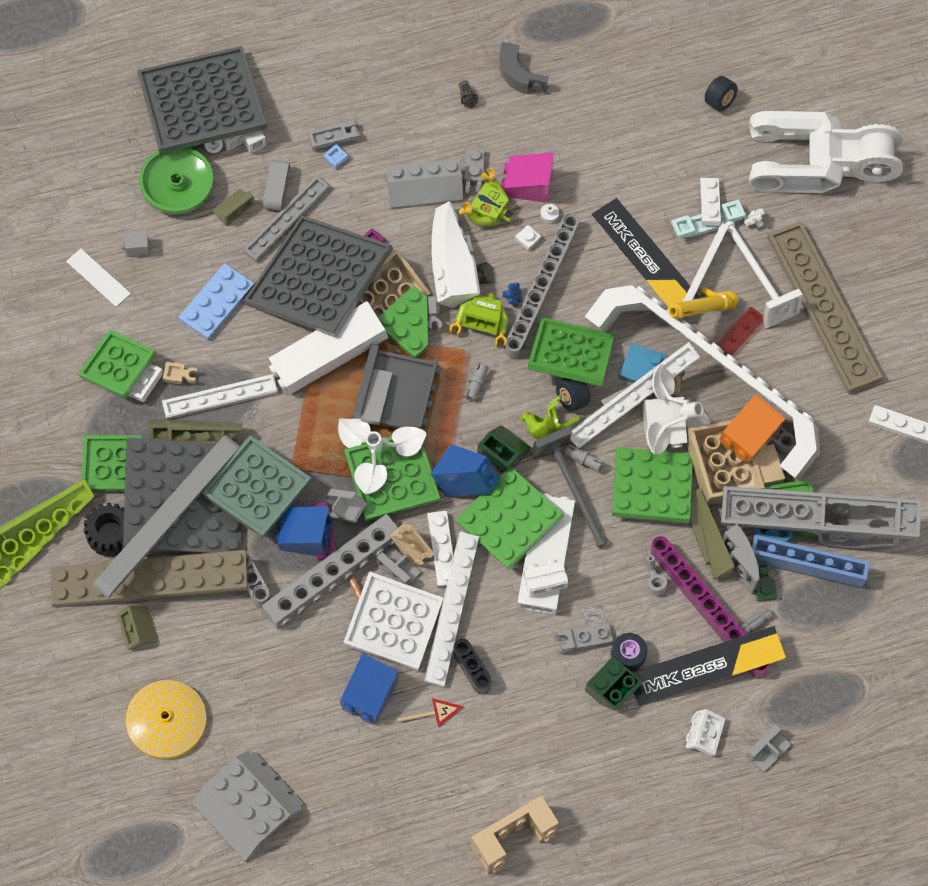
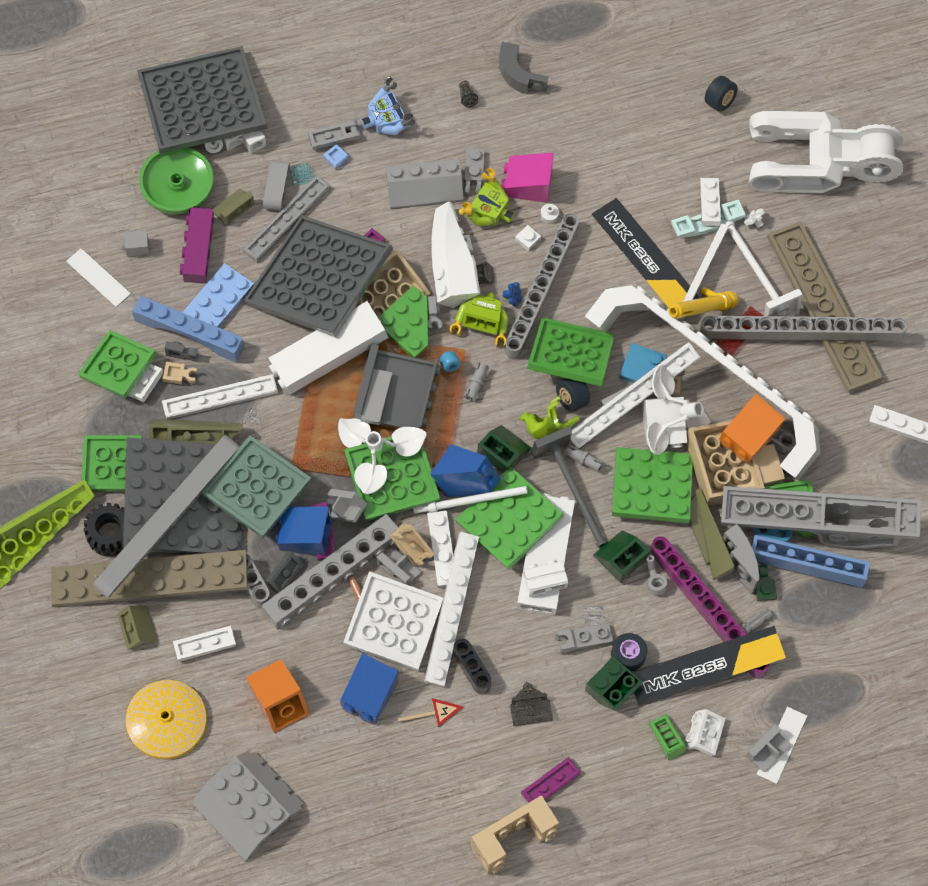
none -> medium blue arch [132,296,244,363]
none -> dark grey plate [164,341,199,361]
none -> white plate [173,626,236,662]
none -> magenta brick [180,207,214,284]
none -> orange slope [246,659,310,733]
none -> dark grey plate [265,551,304,594]
none -> clear light blue plate [291,163,312,185]
none -> torso [361,77,415,135]
none -> white bar [413,486,528,514]
none -> dark azure piece [439,351,461,372]
none -> clear smoke slope [510,681,553,726]
none -> magenta tile [521,757,581,803]
none -> dark green slope [593,530,650,583]
none -> bright green slope [649,714,686,760]
none -> light grey beam [700,316,908,341]
none -> white sticker [757,707,807,784]

